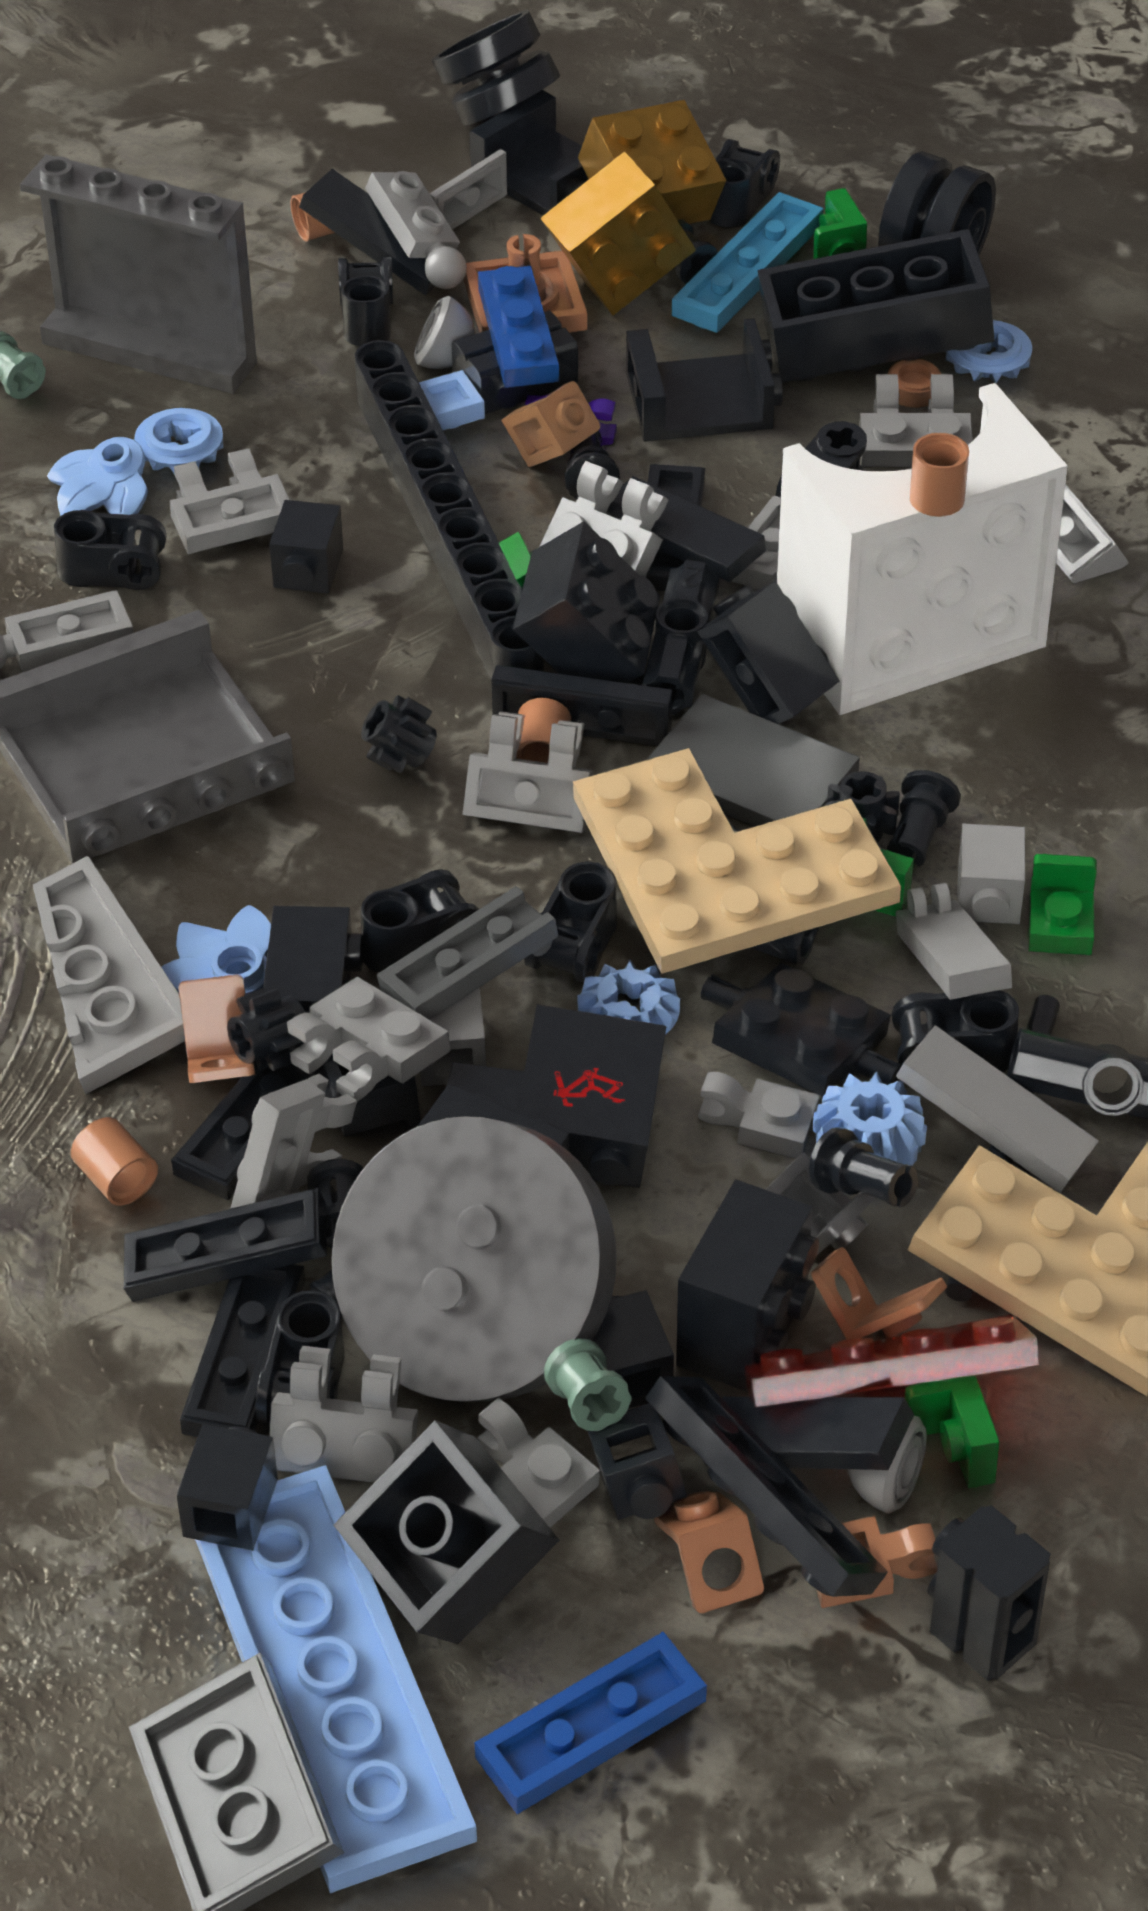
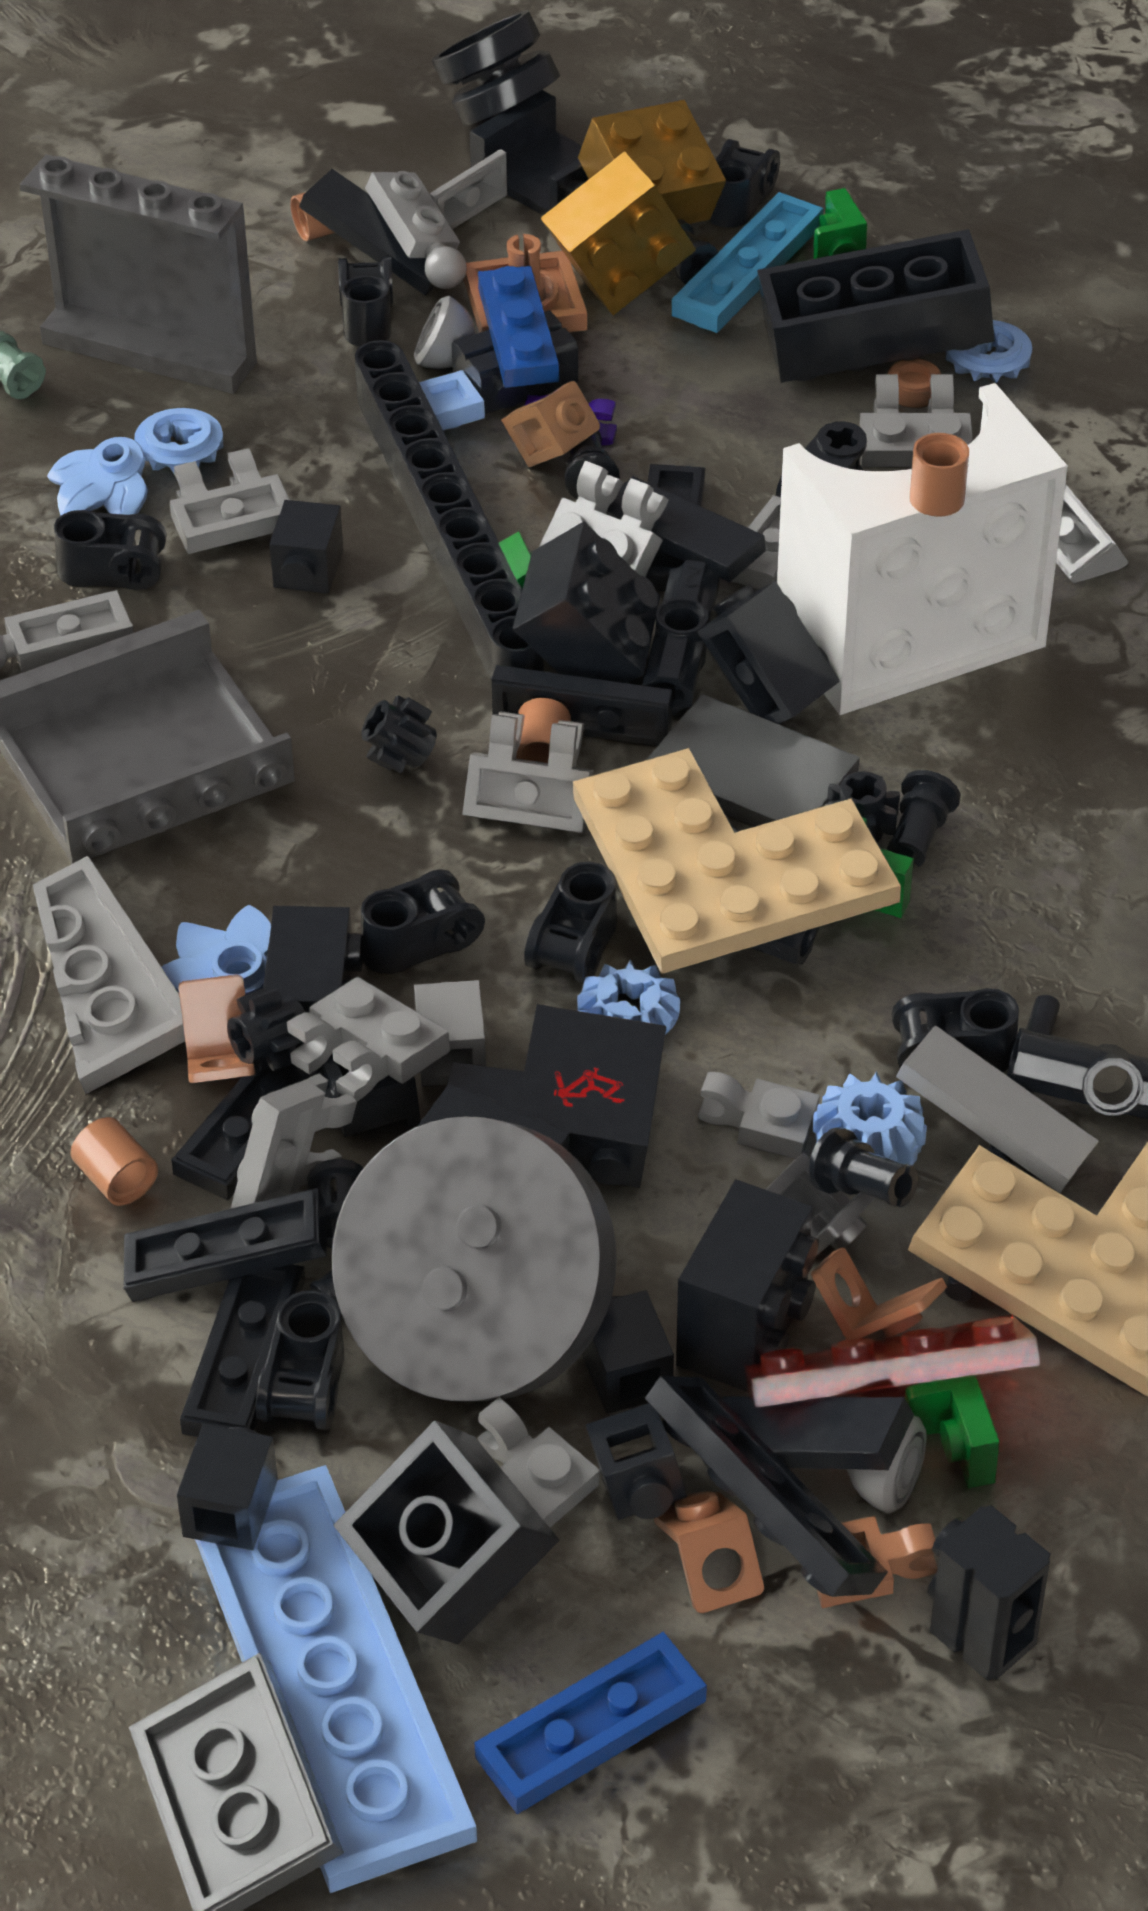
light grey plate [270,1346,418,1483] -> none
dark grey hinge [377,886,558,1020] -> none
sand green bush [544,1338,631,1431] -> none
black panel [626,318,783,442] -> none
black plate [701,963,903,1097] -> none
black wheel [878,151,996,255] -> none
light grey hinge [896,883,1012,1000] -> none
light grey brick [957,823,1025,924] -> none
green bracket [1028,854,1097,955] -> none

